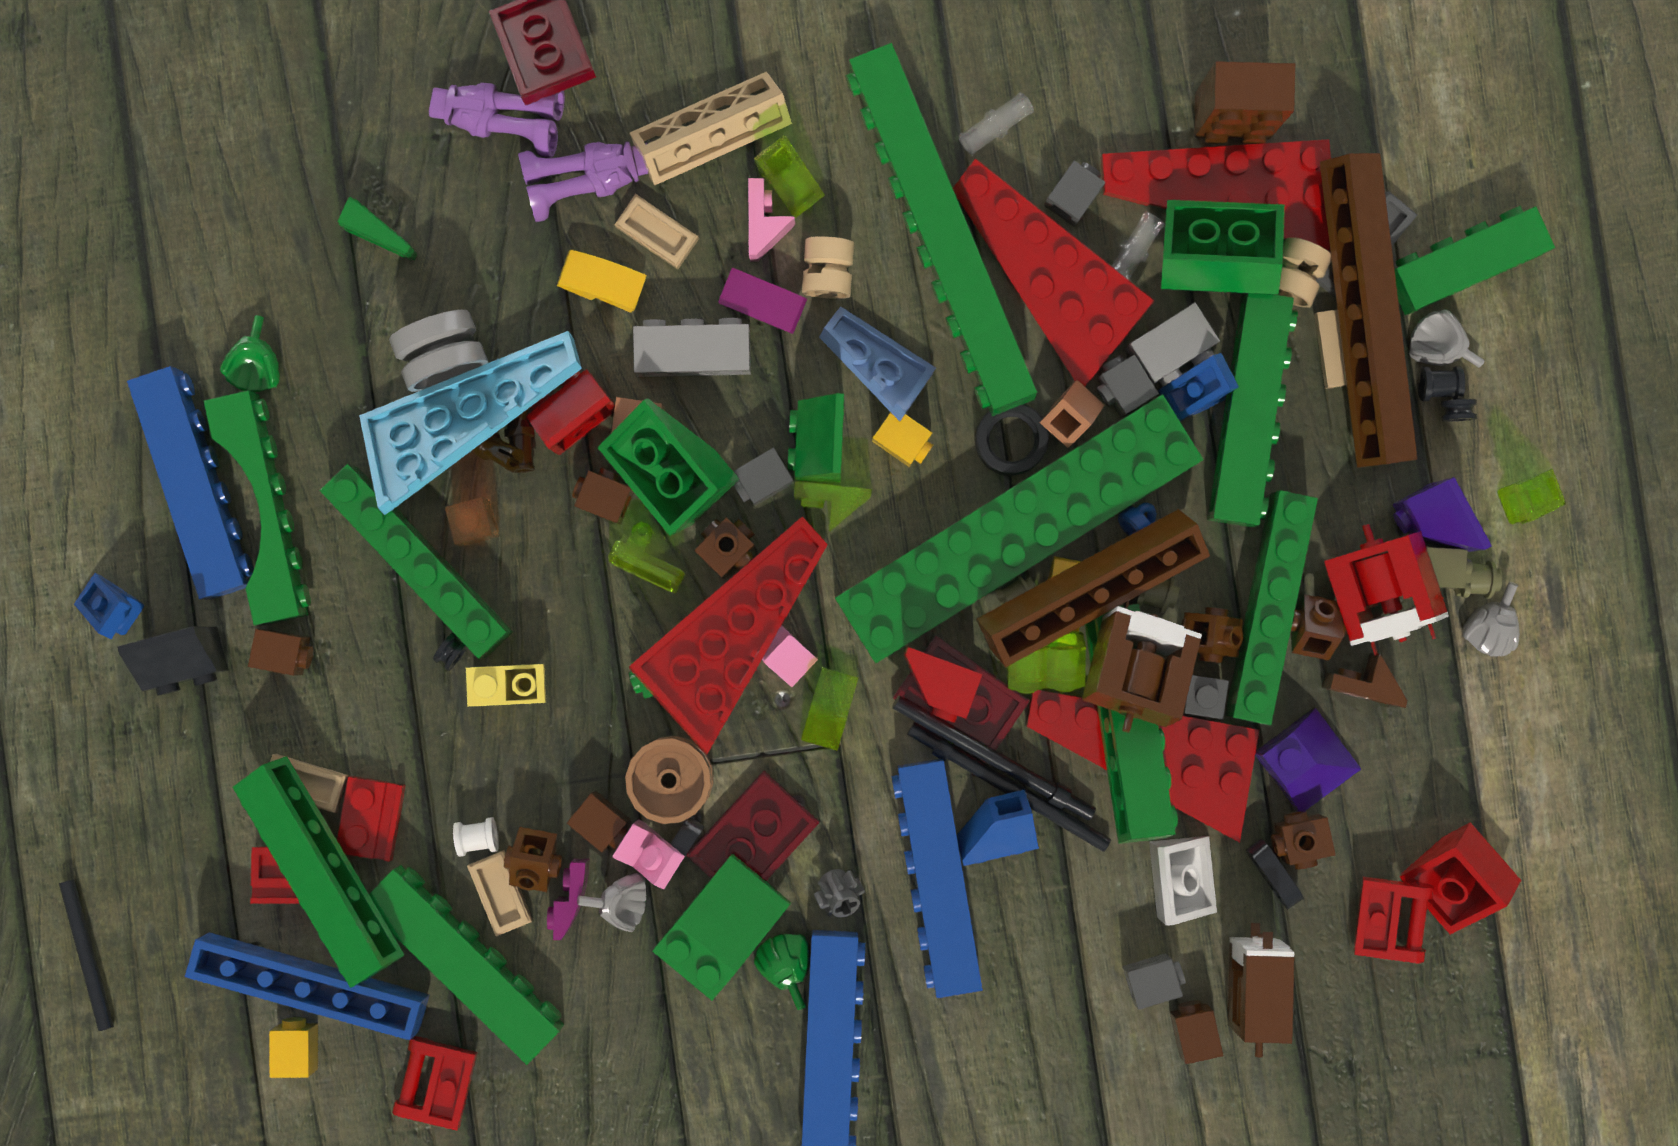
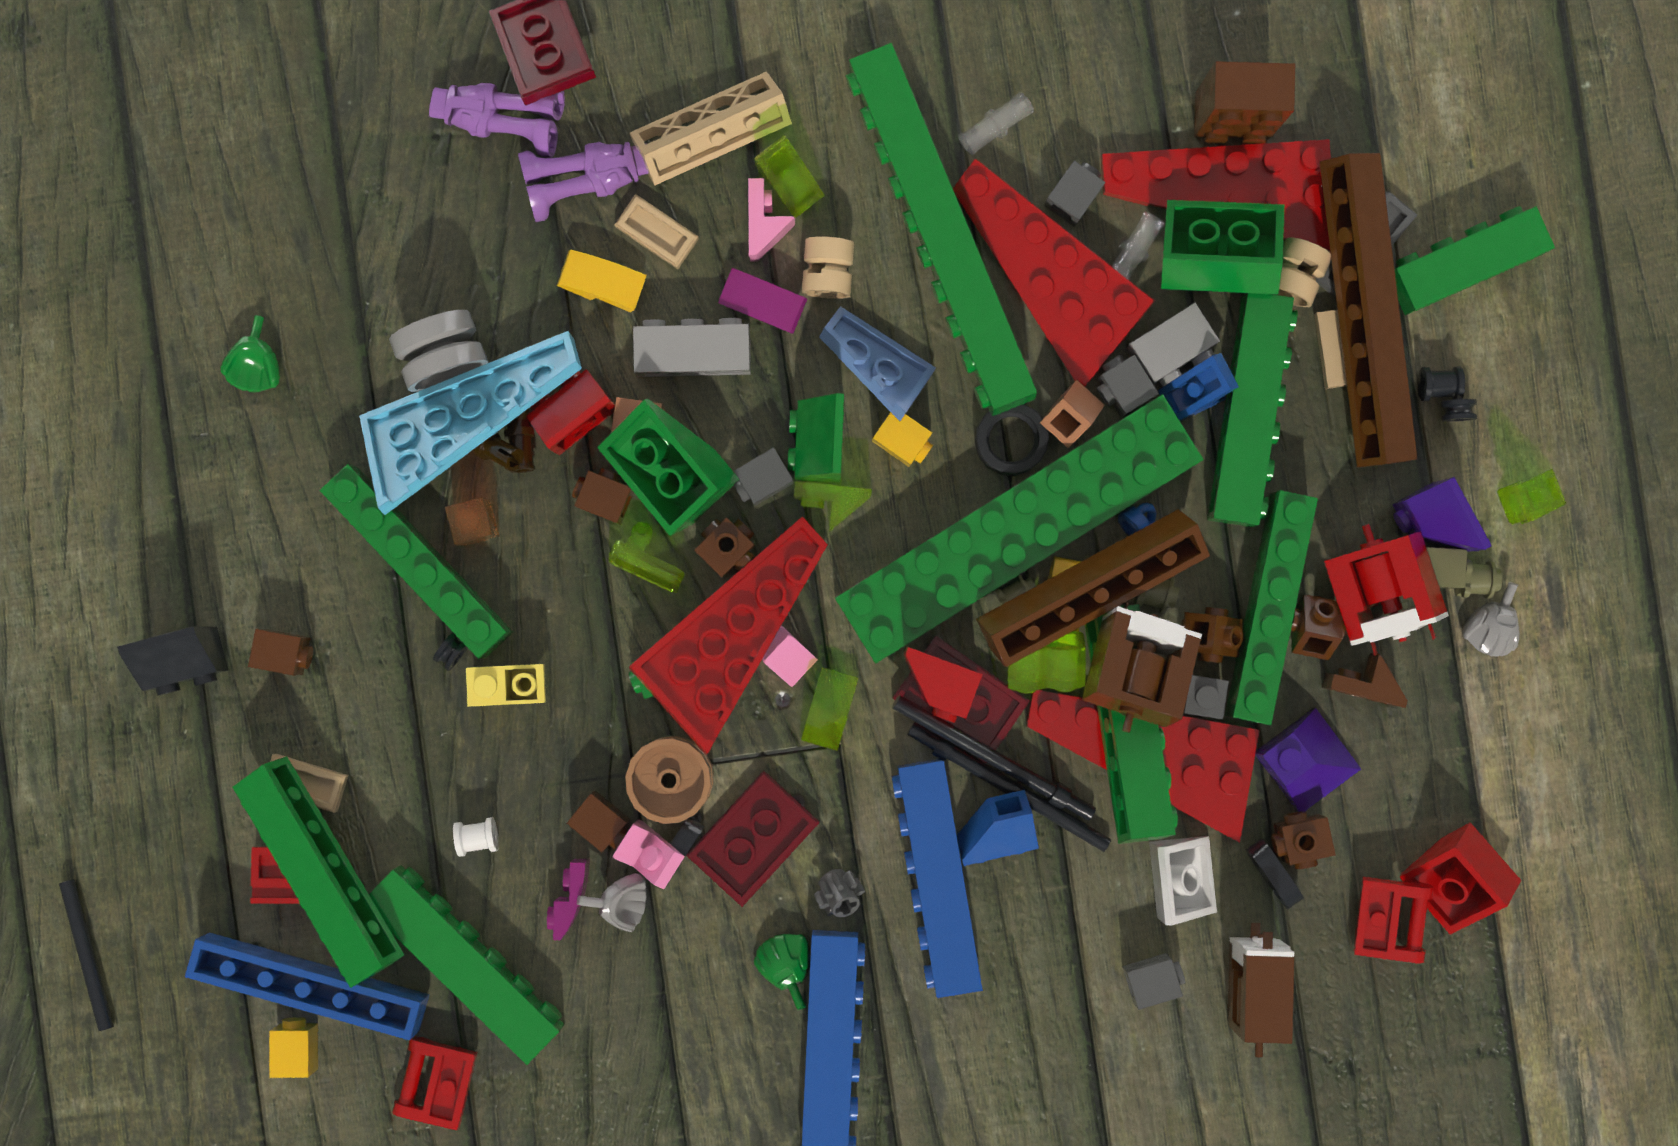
blue slope [74,573,144,639] -> none
blue brick [127,366,254,600] -> none
green arch [204,390,311,626] -> none
green slope [337,196,417,261] -> none
red plate [337,776,406,862] -> none
tan tile [467,850,533,936] -> none
reddish brown brick [504,827,562,892] -> none
green slope [652,854,791,1001] -> none
reddish brown brick [1169,1000,1223,1064] -> none
light grey piece [1409,309,1484,368] -> none

